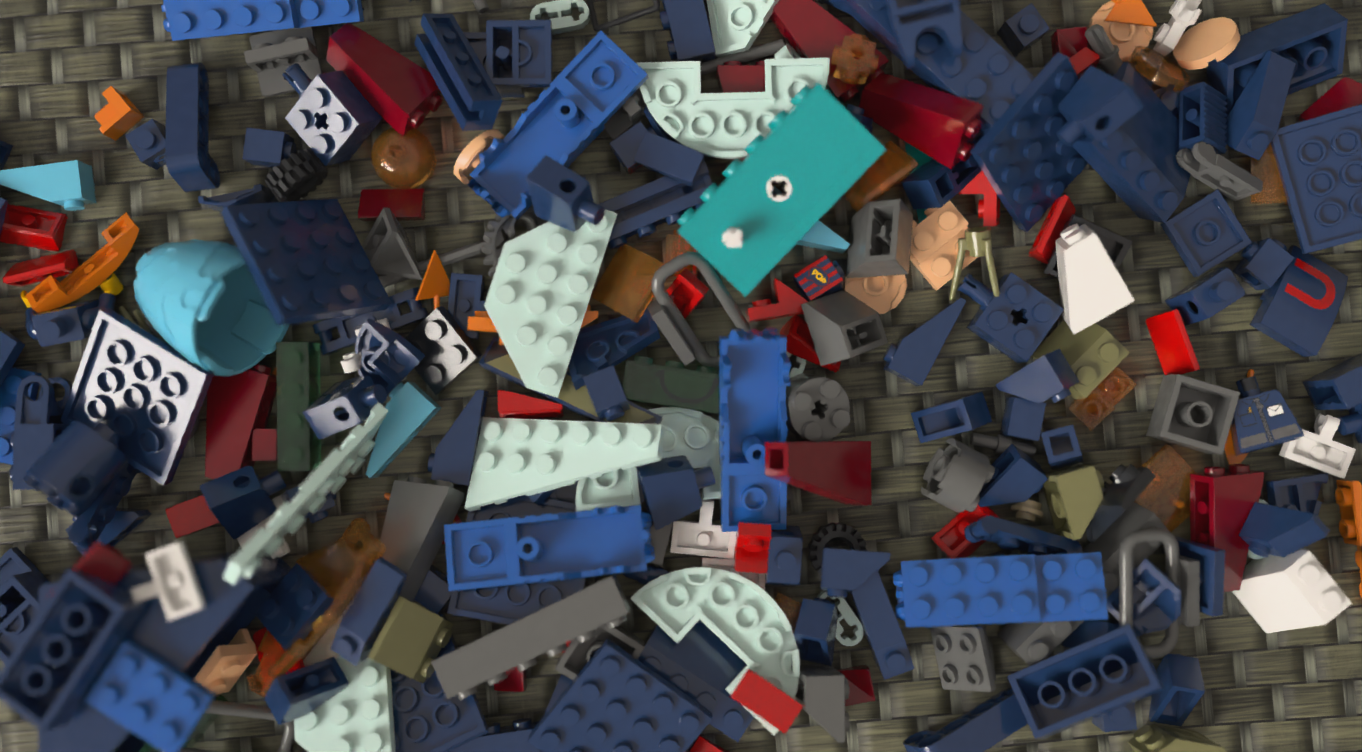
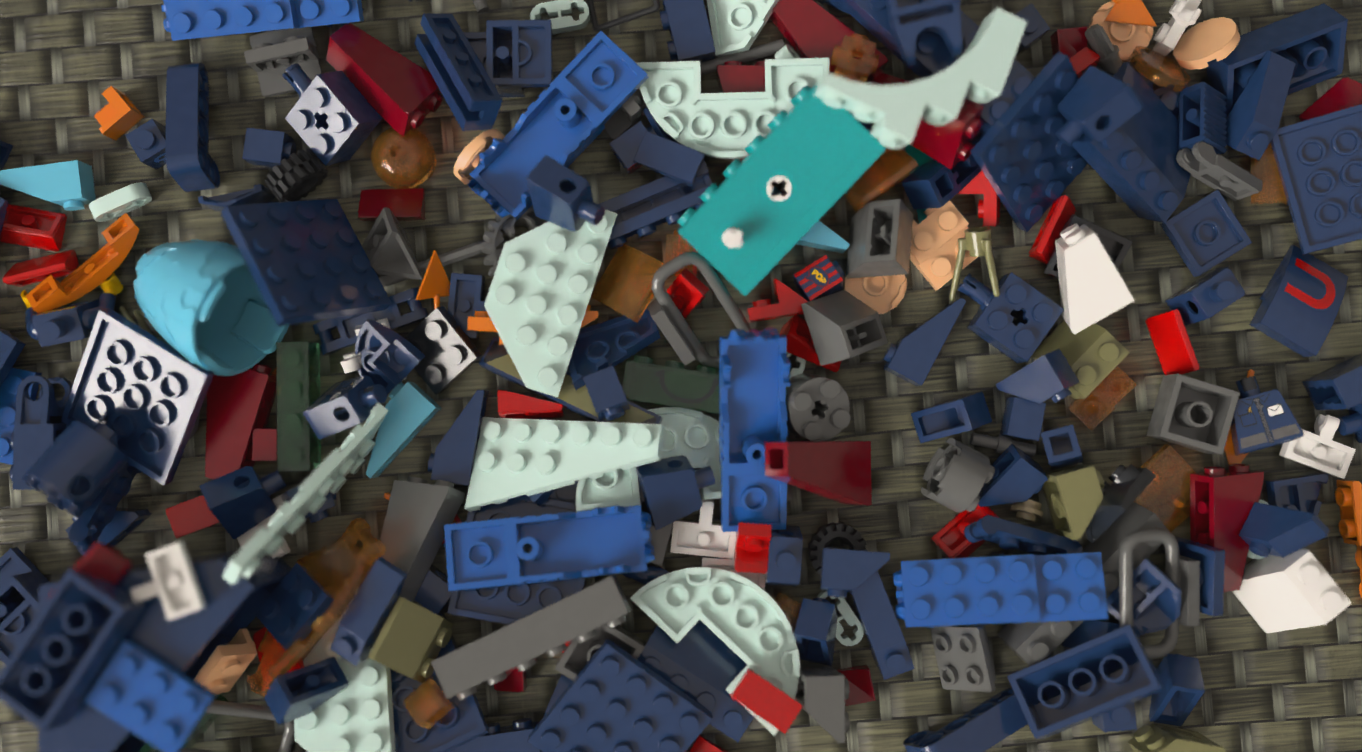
dark blue brick [1233,238,1295,291] -> none
none -> light aqua beam [89,182,152,222]
none -> clear orange brick [404,677,454,729]
none -> light aqua arch [814,8,1027,149]

